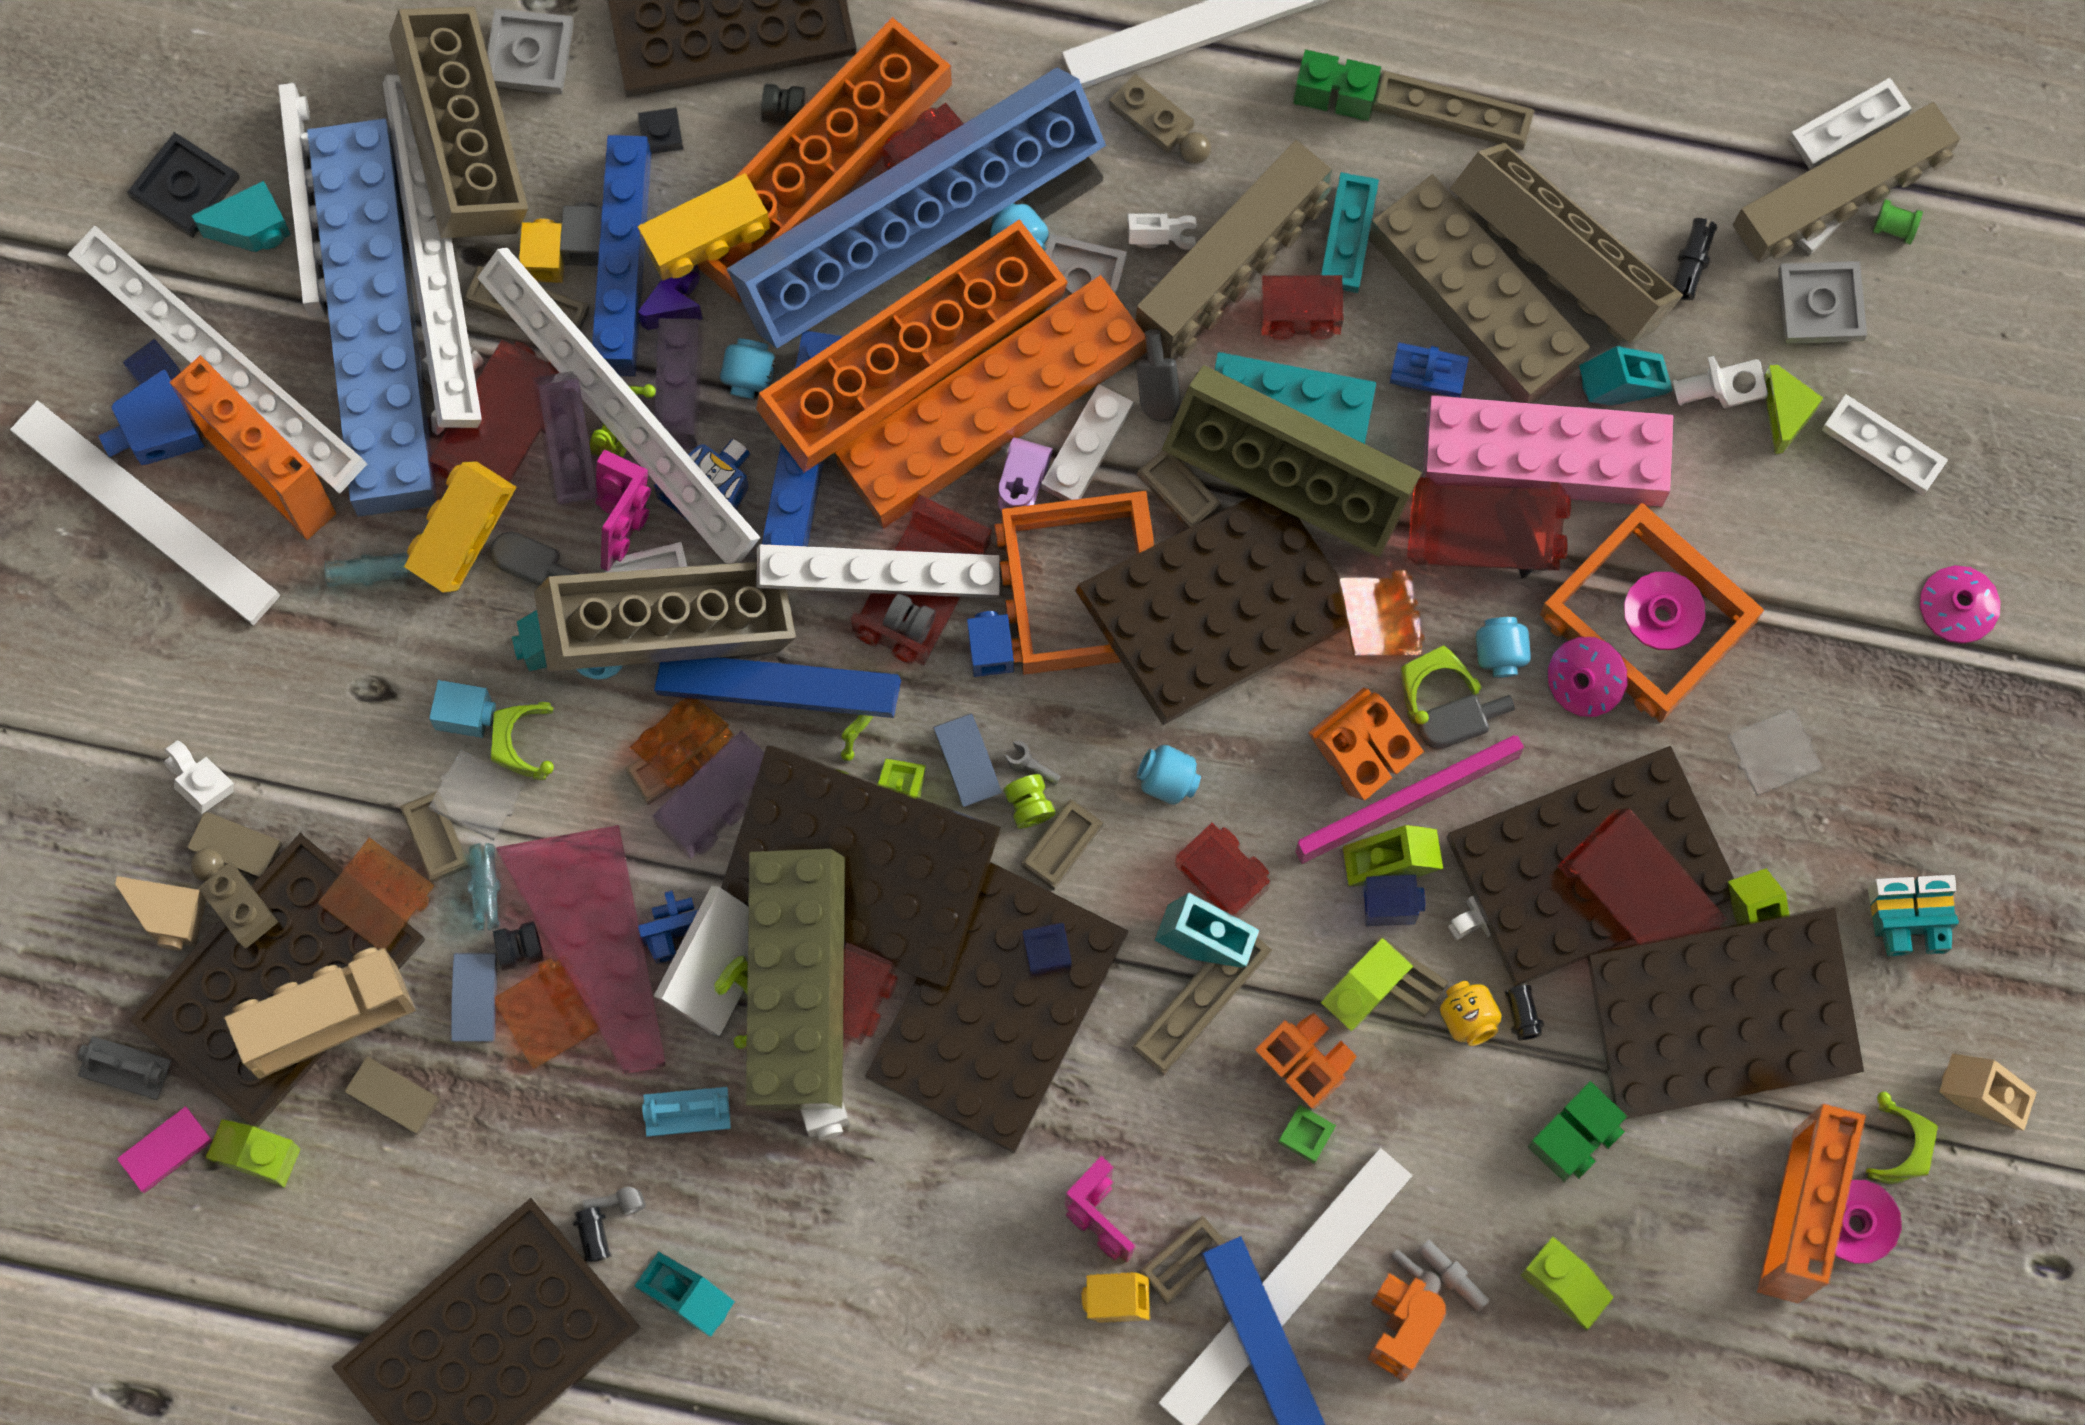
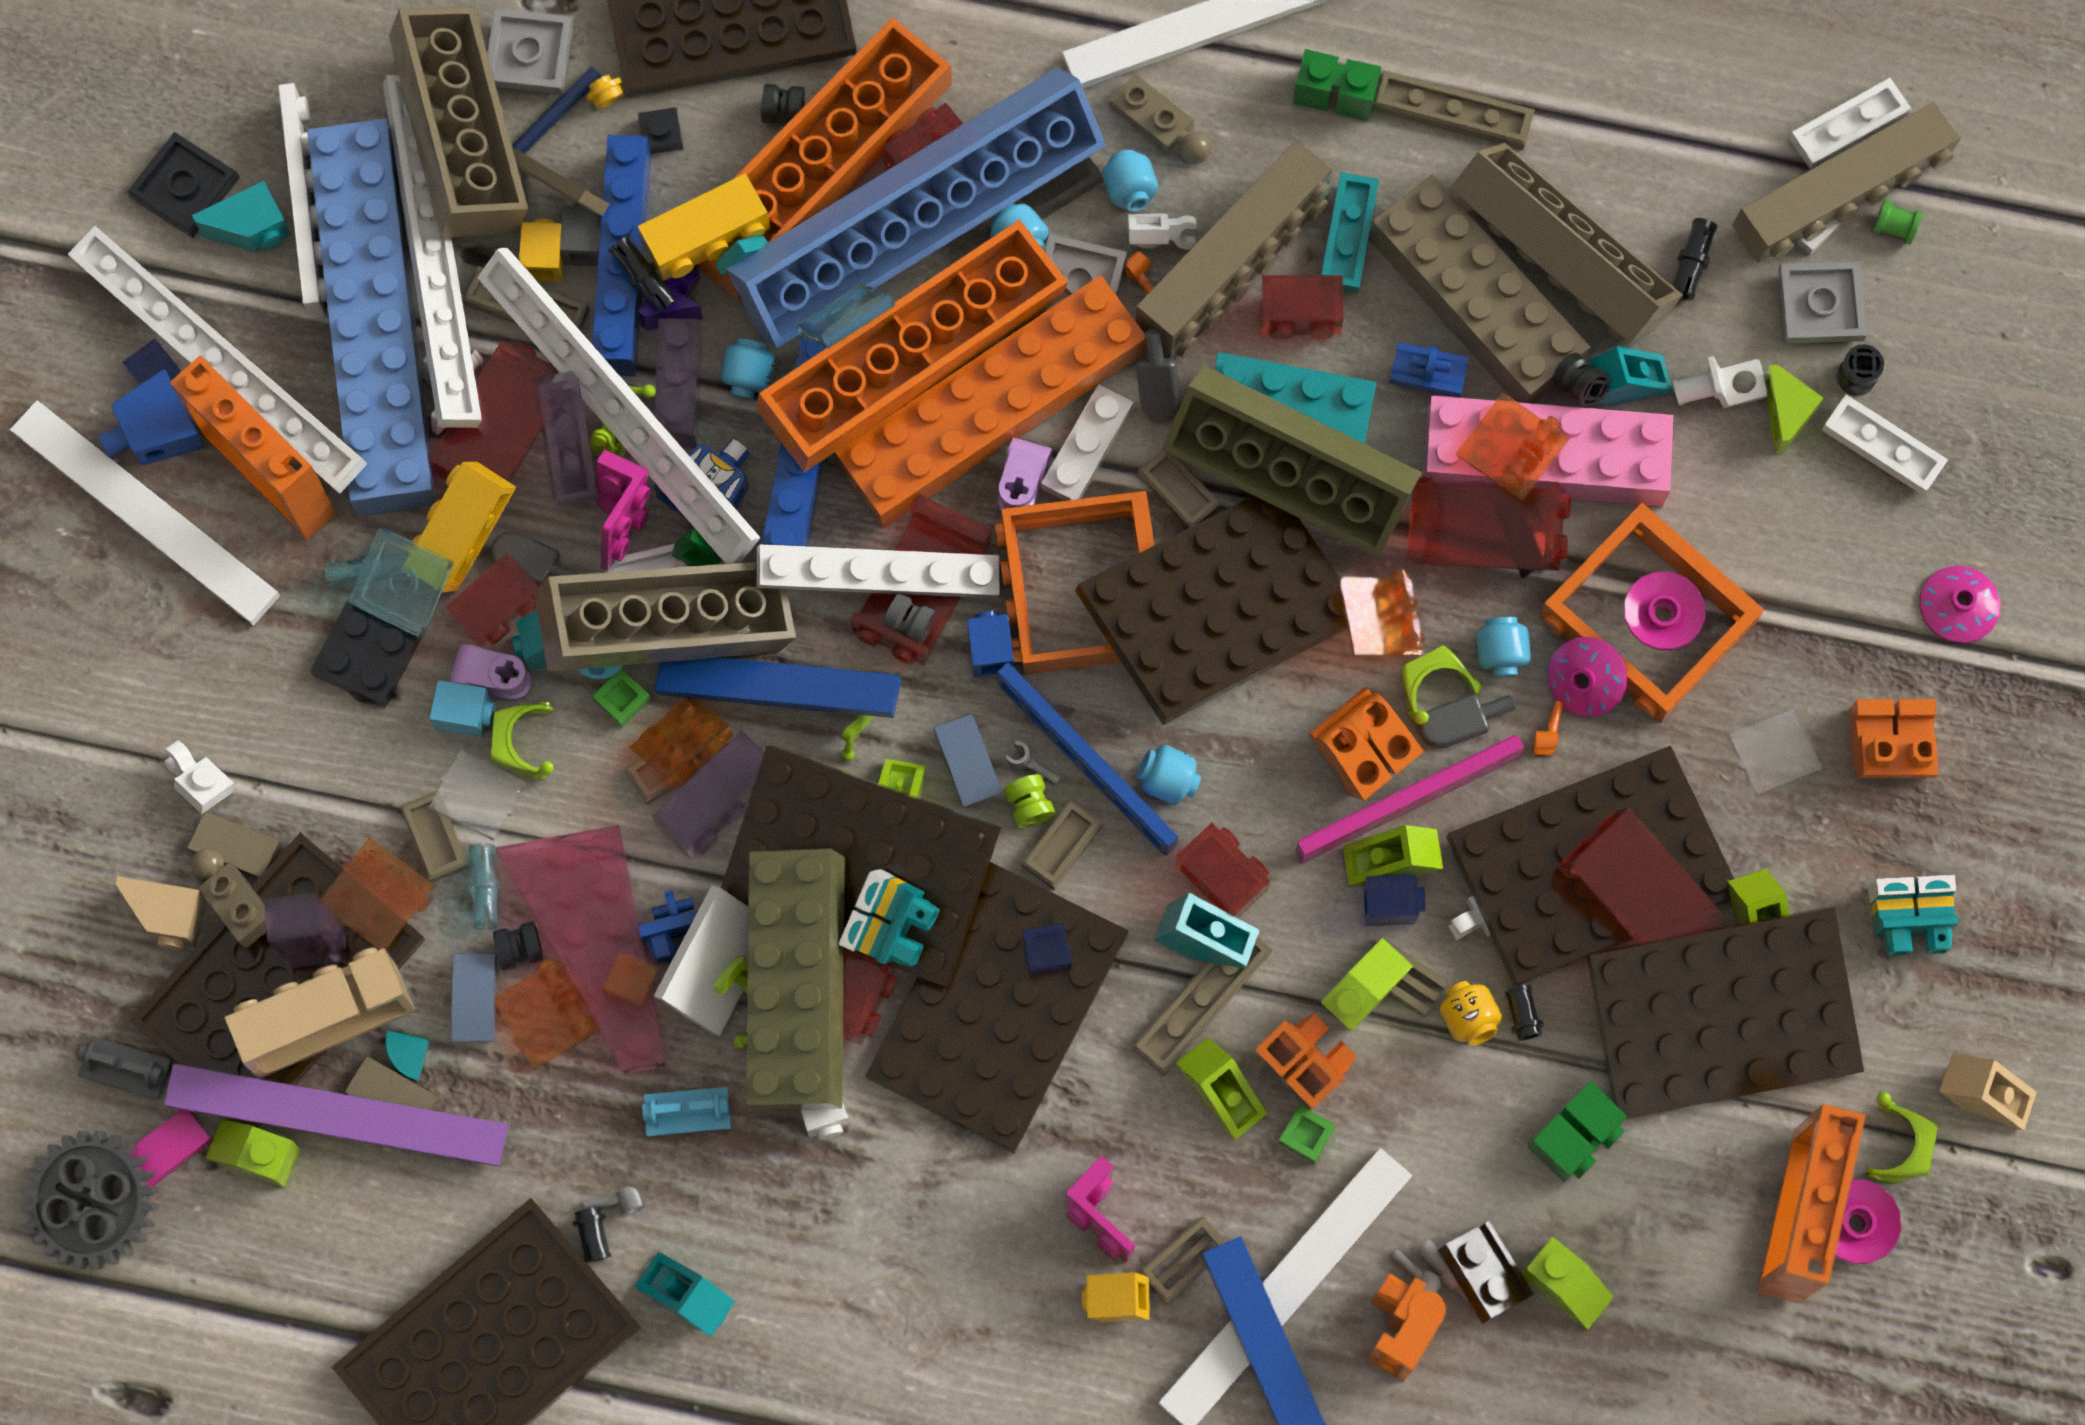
none -> dark grey gear [21,1130,160,1269]
none -> medium lavender tile [164,1064,509,1167]
none -> brick [264,893,346,968]
none -> black plate [310,600,422,708]
none -> clear light blue tile [348,528,454,637]
none -> teal tile [386,1030,430,1082]
none -> clear red brick [446,553,539,646]
none -> lavender piece [449,644,533,701]
none -> dark blue bar [512,67,602,154]
none -> dark tan tile [512,147,610,216]
none -> yellow plate [586,75,624,110]
none -> bright green tile [592,669,651,728]
none -> clear orange tile [603,952,658,1009]
none -> black pin [608,235,678,314]
none -> green plate [671,528,722,566]
none -> teal tile [715,236,768,276]
none -> clear light blue tile [796,284,895,348]
none -> teal hips [838,869,939,966]
none -> blue tile [997,662,1178,856]
none -> medium azure head [1102,150,1158,211]
none -> orange hand [1124,251,1153,295]
none -> lime slope [1175,1037,1267,1140]
none -> plate [1438,1221,1534,1324]
none -> clear orange hinge [1456,393,1569,501]
none -> orange hand [1533,701,1564,755]
none -> pearl dark grey wheel [1553,353,1610,408]
none -> black wheel [1836,344,1884,396]
none -> orange hips [1848,699,1938,778]

